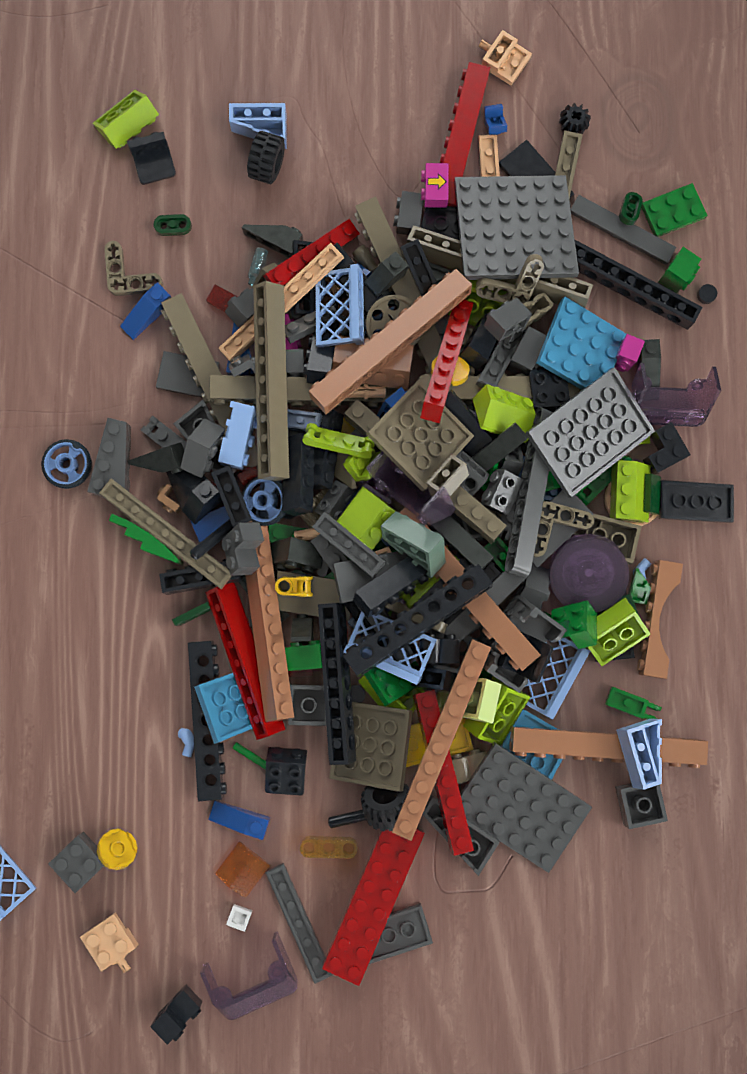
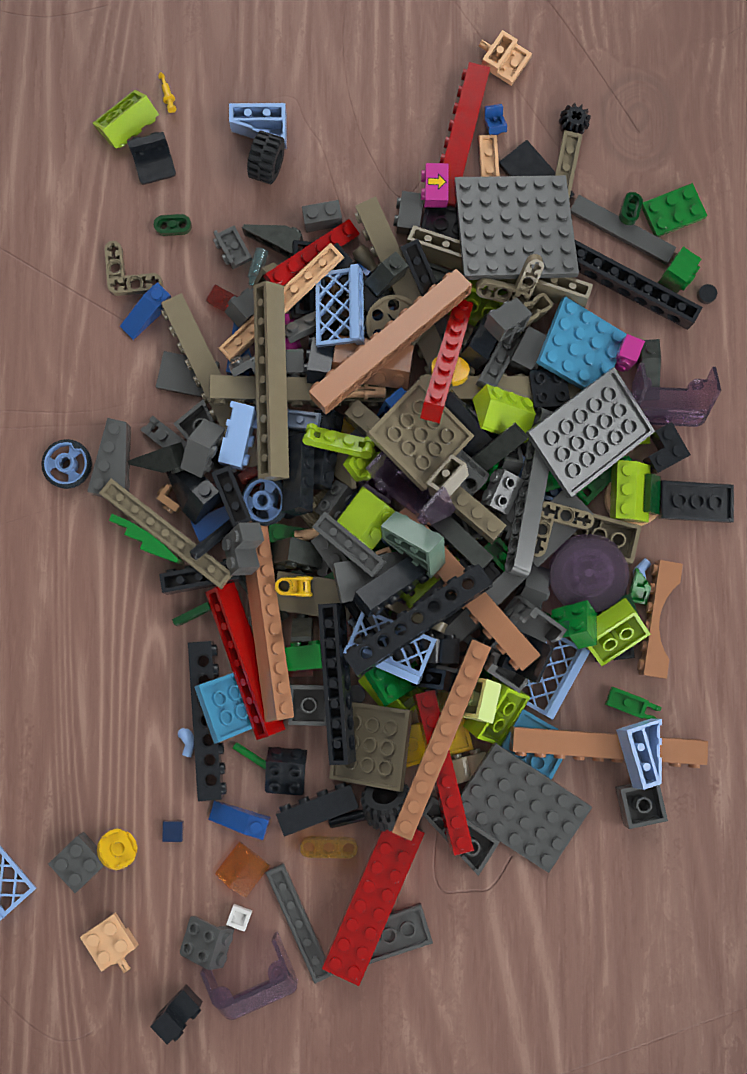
none -> yellow piece [158,72,177,113]
none -> dark blue tile [162,821,184,842]
none -> dark grey bracket [180,916,235,970]
none -> dark grey bracket [213,226,252,270]
none -> black brick [276,781,359,837]
none -> dark grey brick [302,200,342,233]

